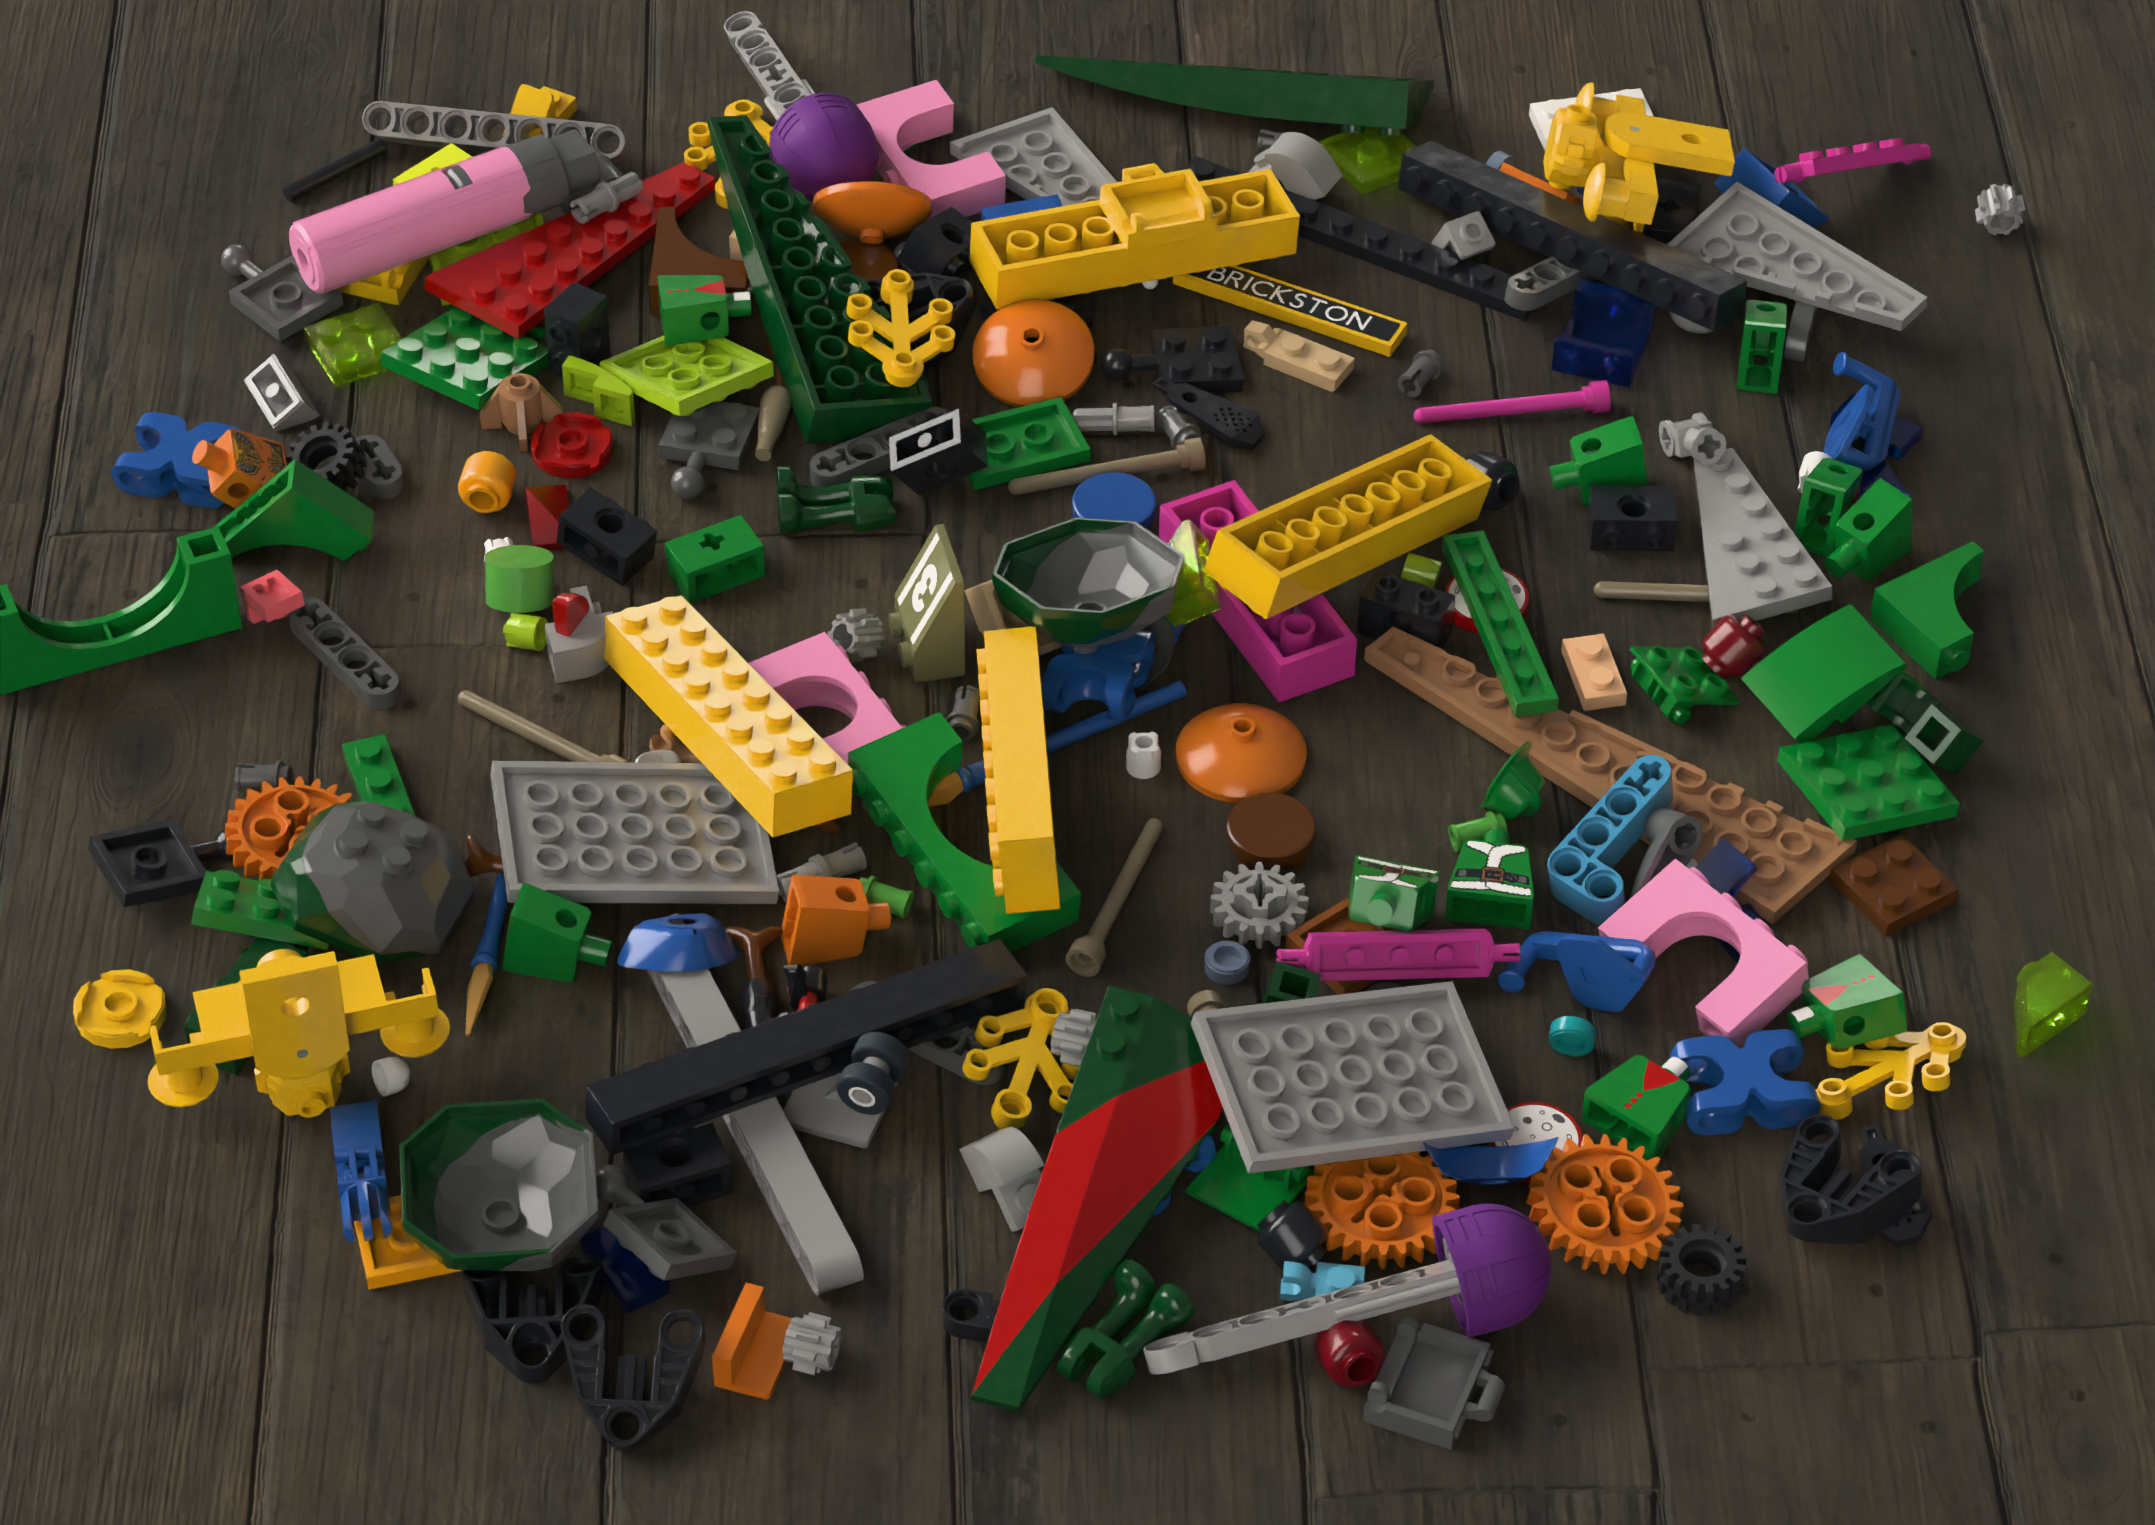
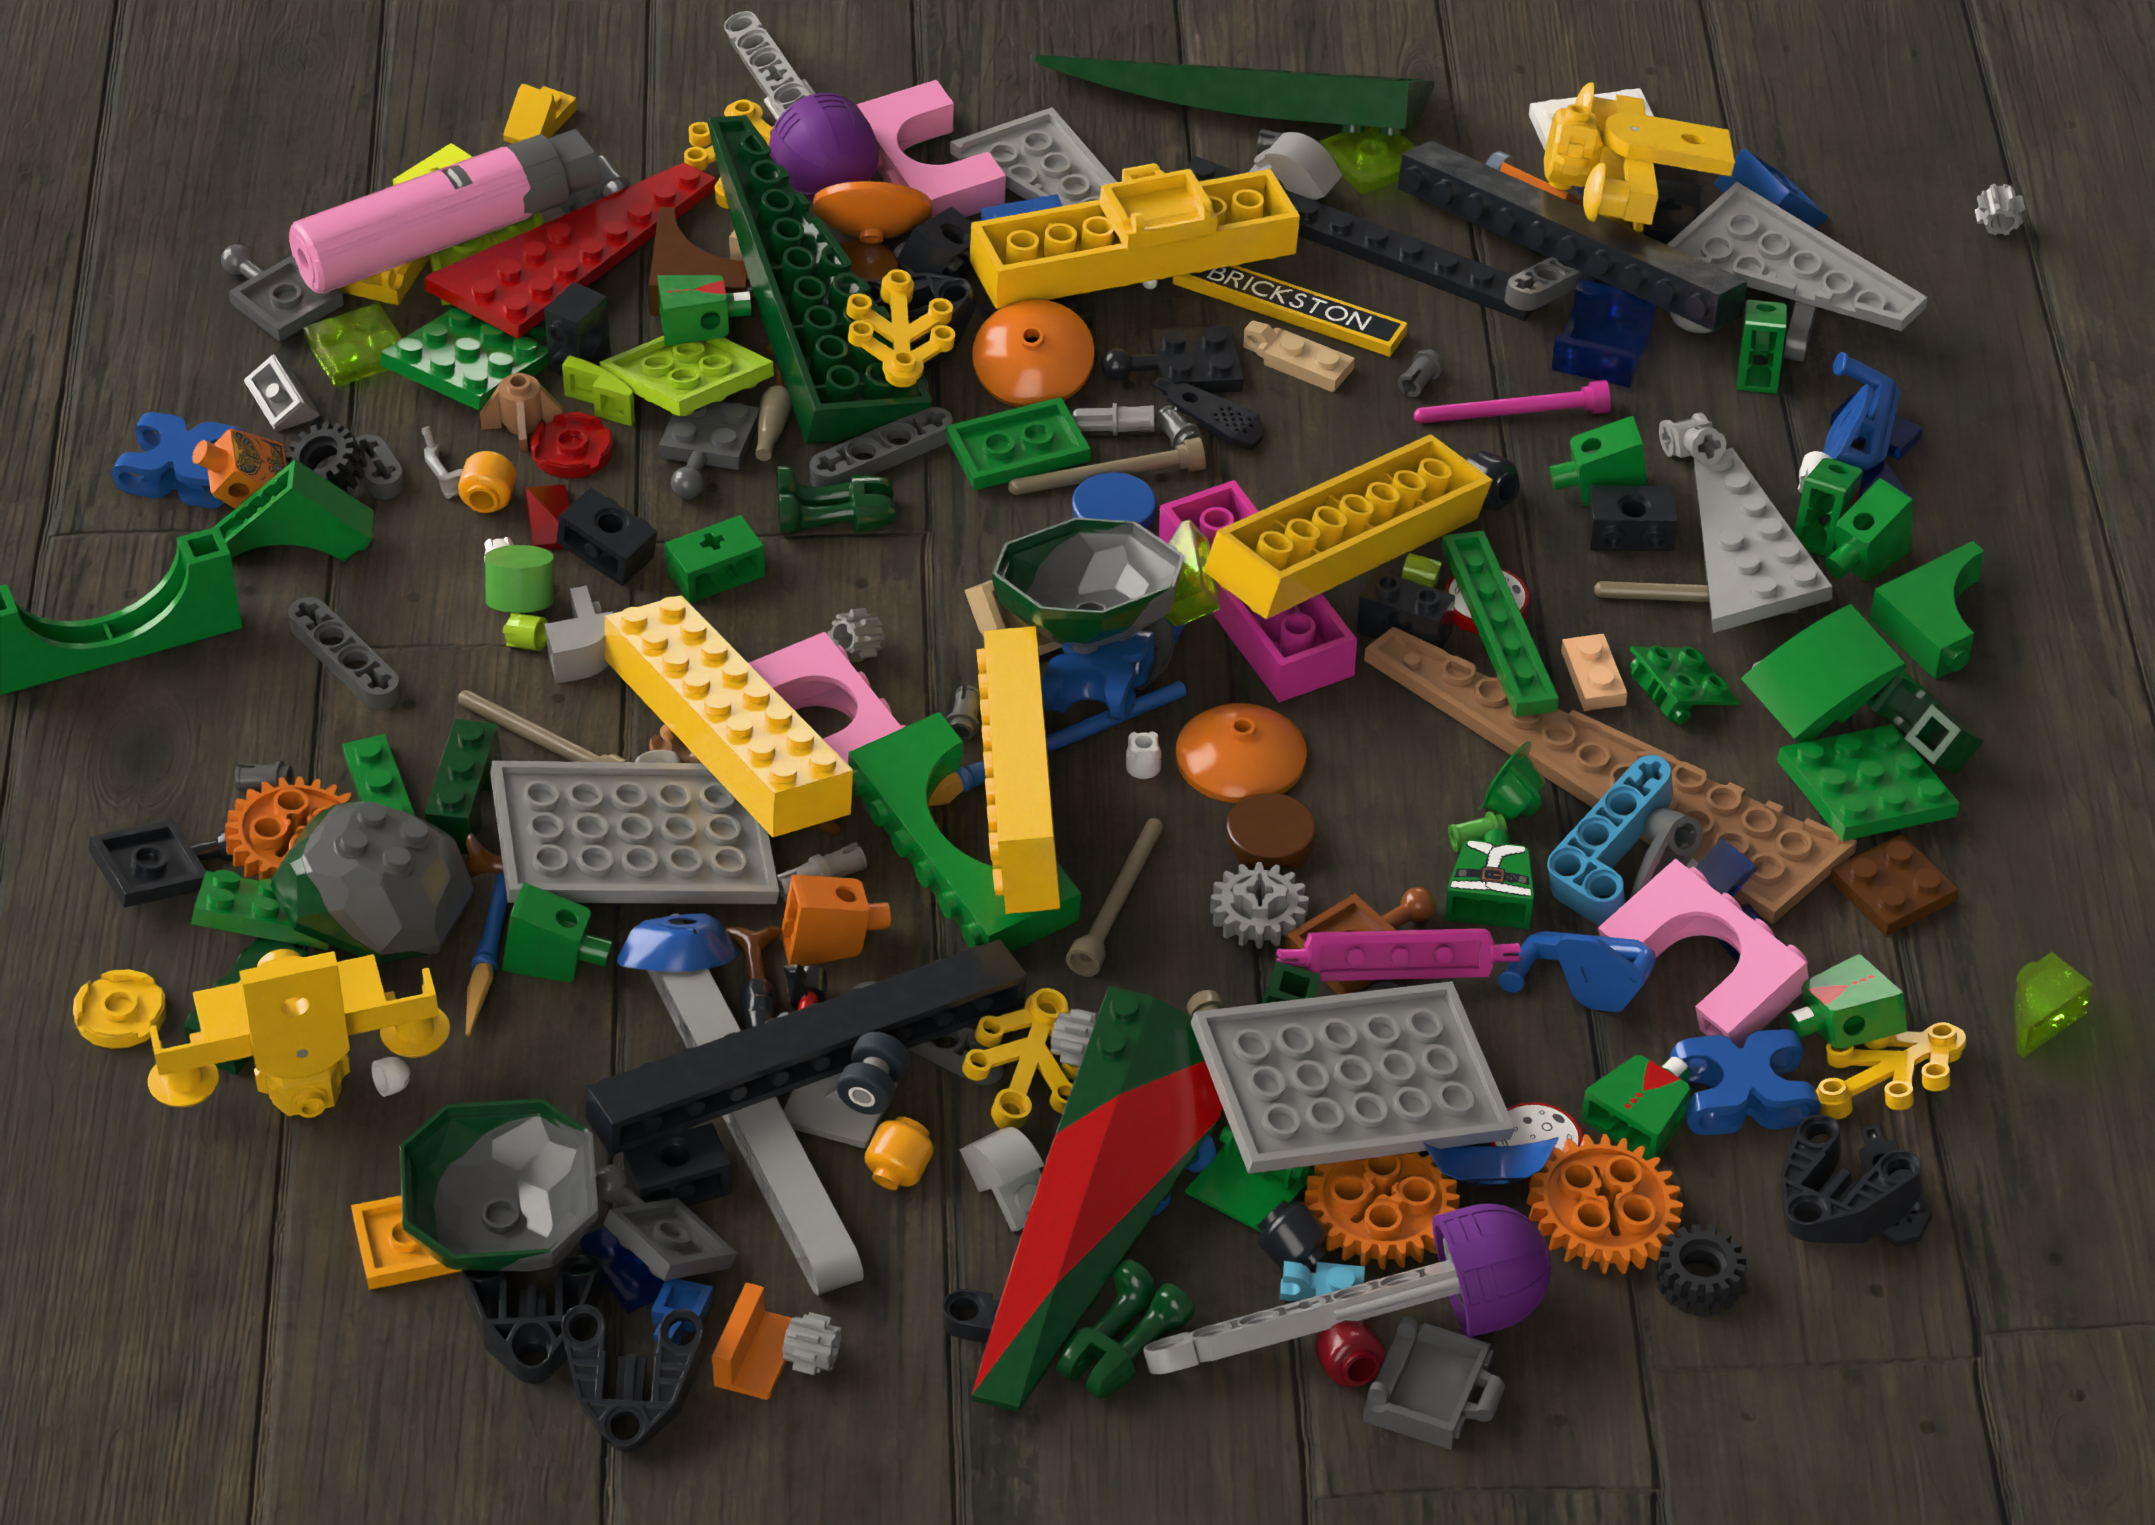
coral bracket [240,570,305,624] -> none
black bar [282,138,387,202] -> none
blue arm [330,1100,392,1243] -> none
light grey beam [362,101,632,165] -> none
red tile [552,593,590,637] -> none
light grey axle [570,172,643,224] -> none
bright green pin [859,875,914,919] -> none
black brick [889,409,988,495] -> none
olive slope [889,524,965,684] -> none
sand blue tile [1204,941,1250,985] -> none
green torso [1348,855,1440,931] -> none
light grey bracket [1431,211,1495,259] -> none
teal tile [1548,1016,1596,1057] -> none
dark red head [1702,615,1766,679] -> none
dark pink plate [1775,137,1931,183] -> none
none -> light grey piece [422,426,463,499]
none -> dark green arch [425,719,501,855]
none -> blue plate [651,1279,714,1353]
none -> light orange head [864,1116,934,1190]

